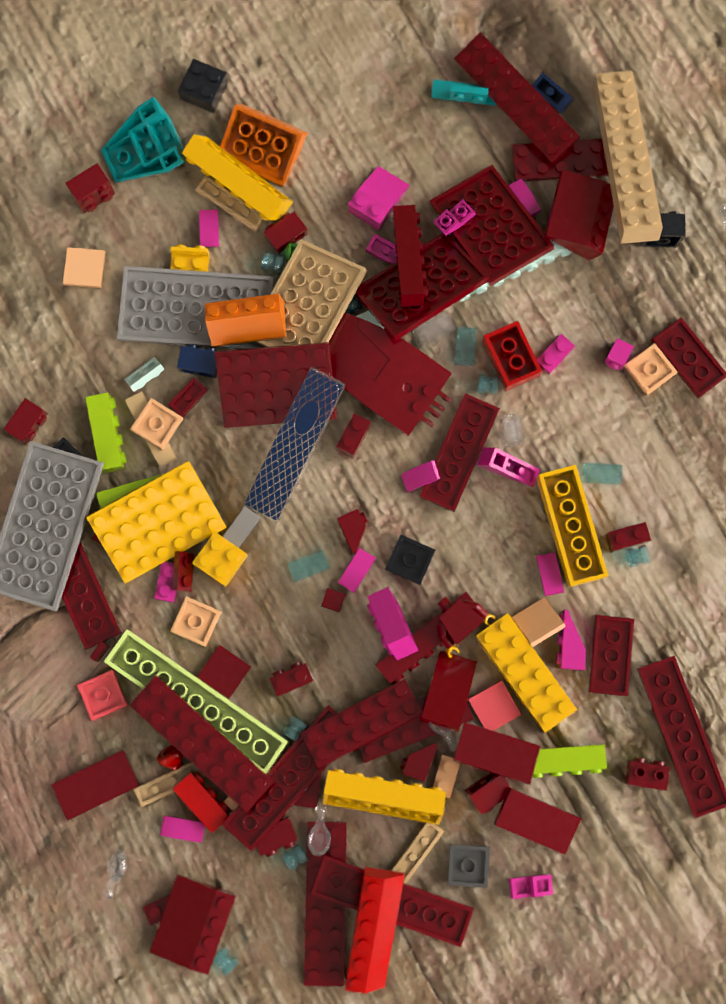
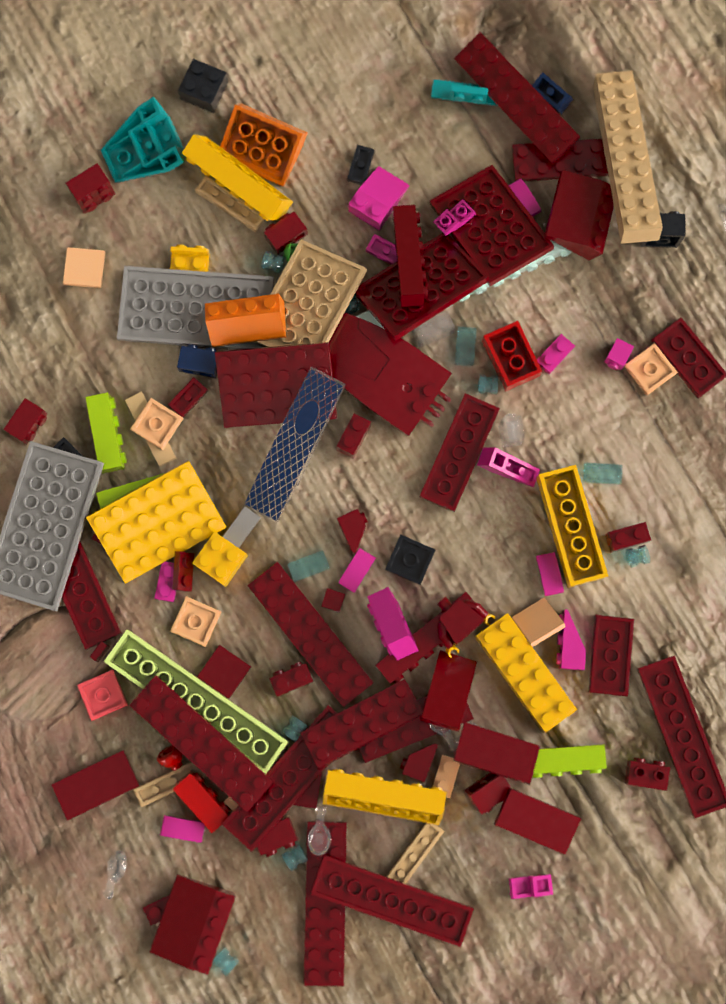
light aqua plate [124,357,164,392] -> none
dark pink slope [199,209,220,247] -> none
red slope [345,867,405,994] -> none
dark pink slope [401,460,440,492] -> none
dark grey plate [447,844,490,888] -> none
coral tile [468,681,521,731] -> none
none -> dark red plate [247,562,373,707]
none -> black plate [347,144,375,185]

